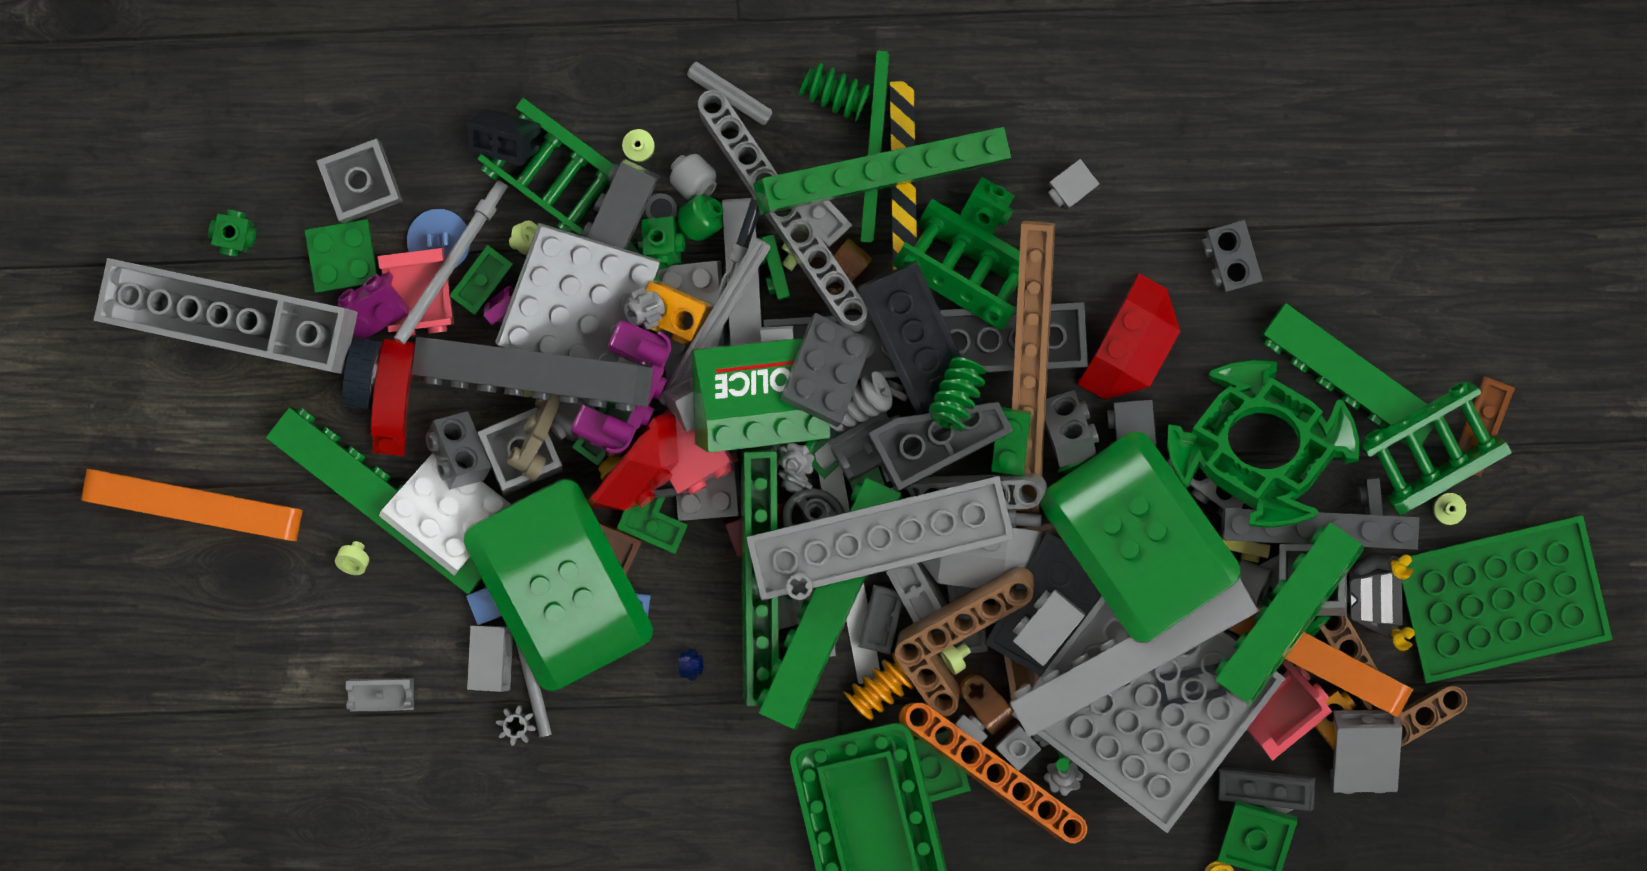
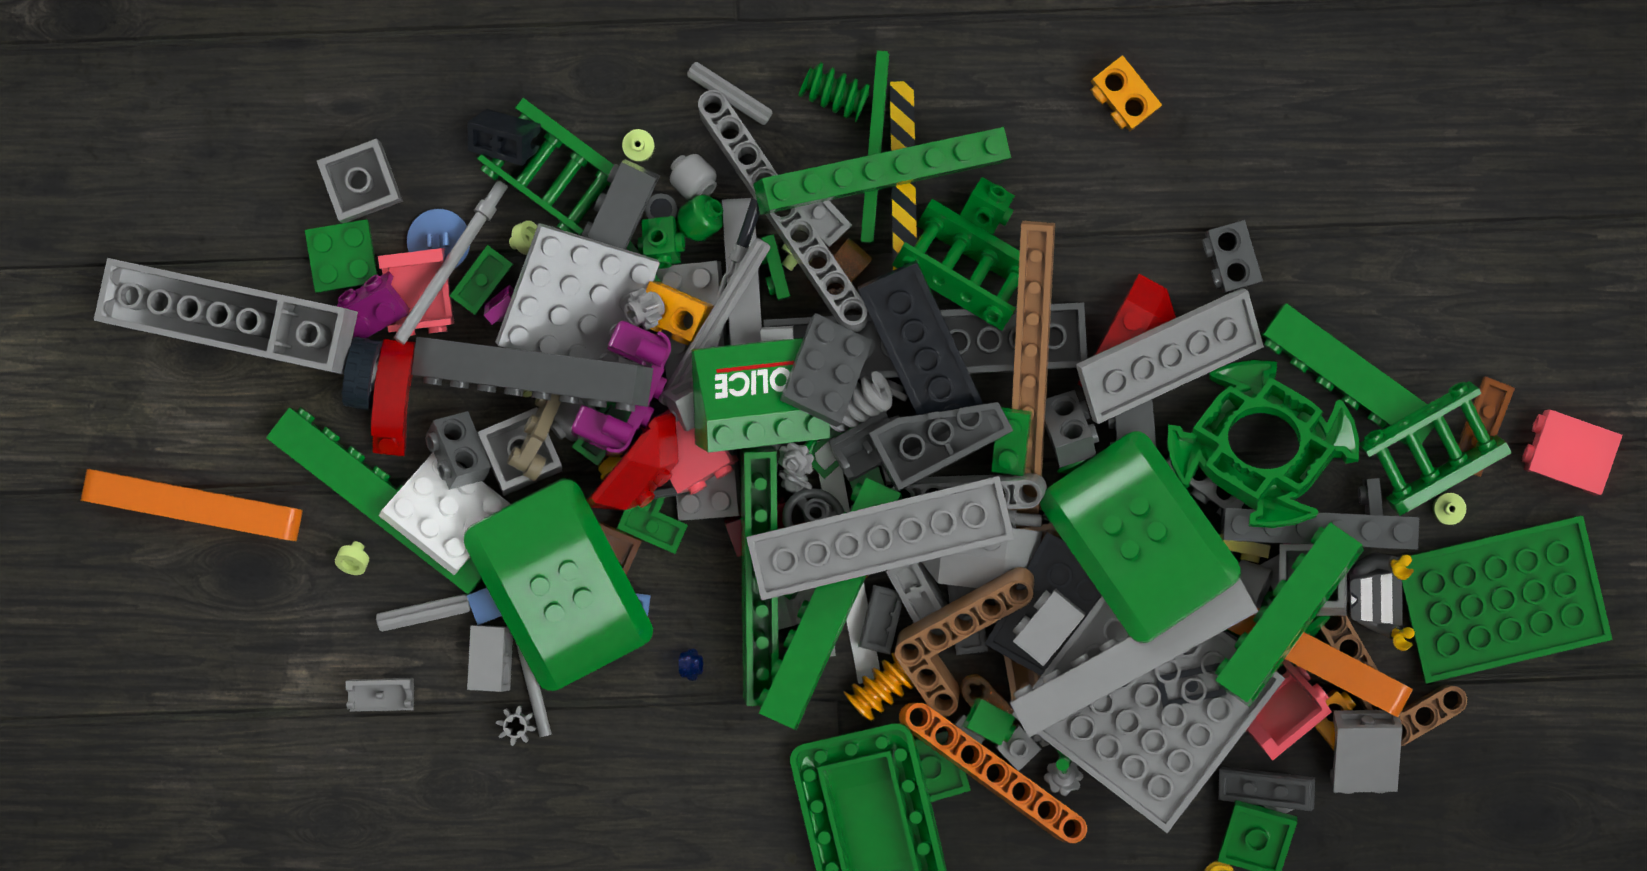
green brick [208,209,257,257] -> none
light grey axle [786,573,813,600] -> none
green piece [929,357,987,432] -> none
yellowish green tile [938,642,971,675] -> none
light grey brick [1048,159,1099,210] -> none
none -> light grey axle [376,594,470,632]
none -> green brick [962,698,1016,746]
none -> light grey plate [1076,288,1264,424]
none -> light orange brick [1090,55,1162,132]
none -> coral panel [1522,410,1623,495]

